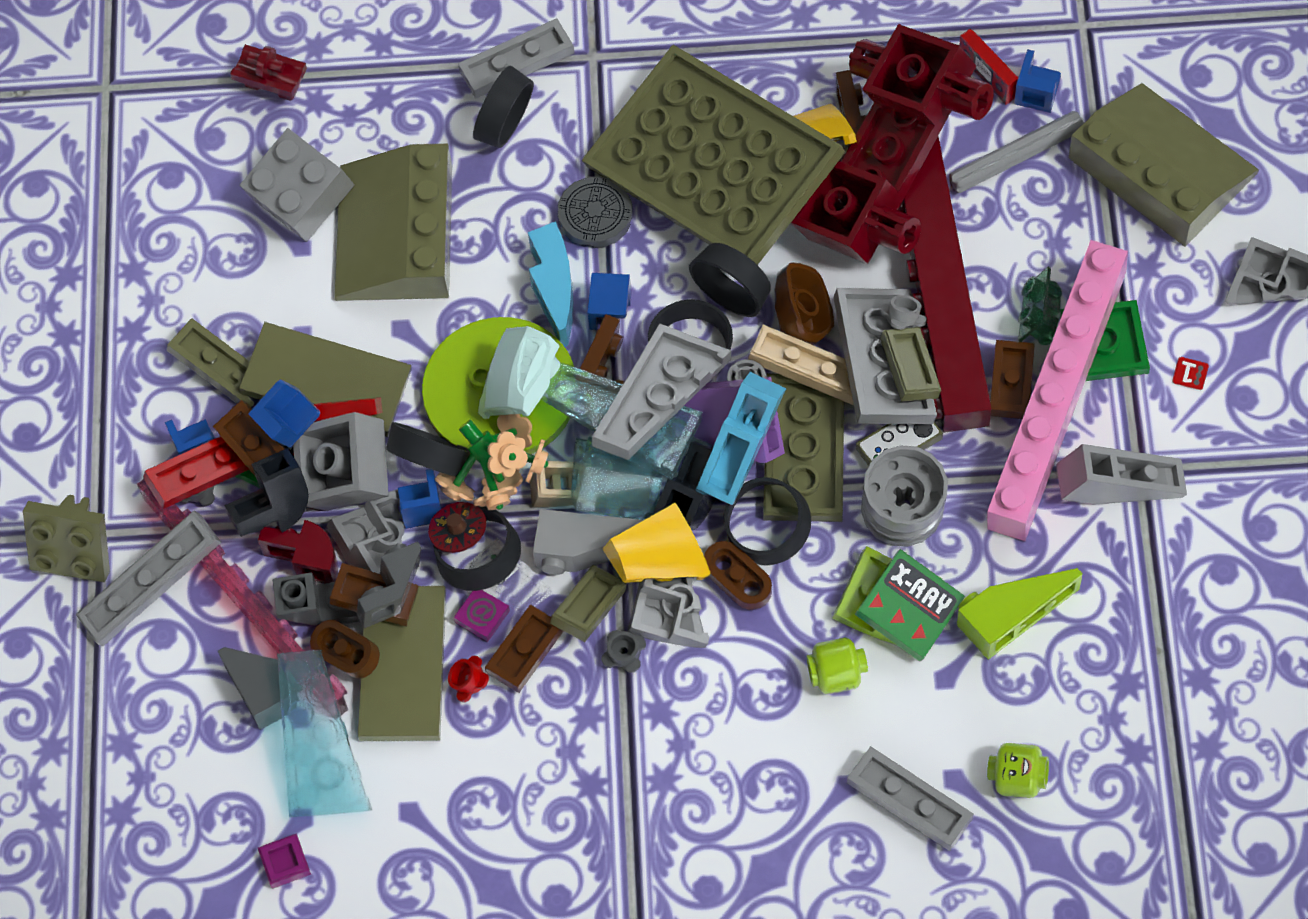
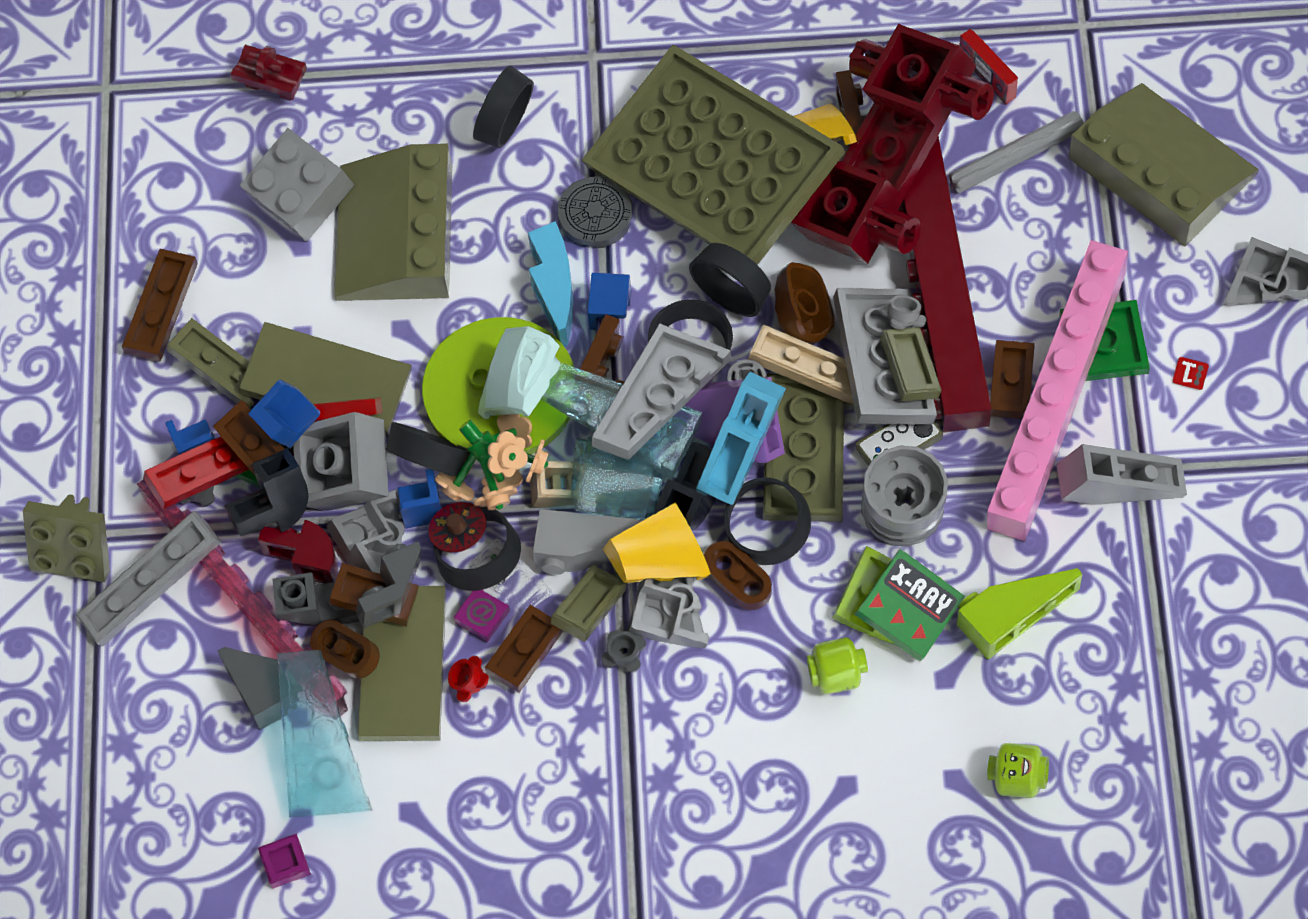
light grey plate [458,18,574,99] -> none
light grey plate [847,746,974,851] -> none
blue panel [1014,49,1061,113] -> none
clear green hinge [1018,266,1062,345] -> none
none -> reddish brown plate [122,248,198,362]

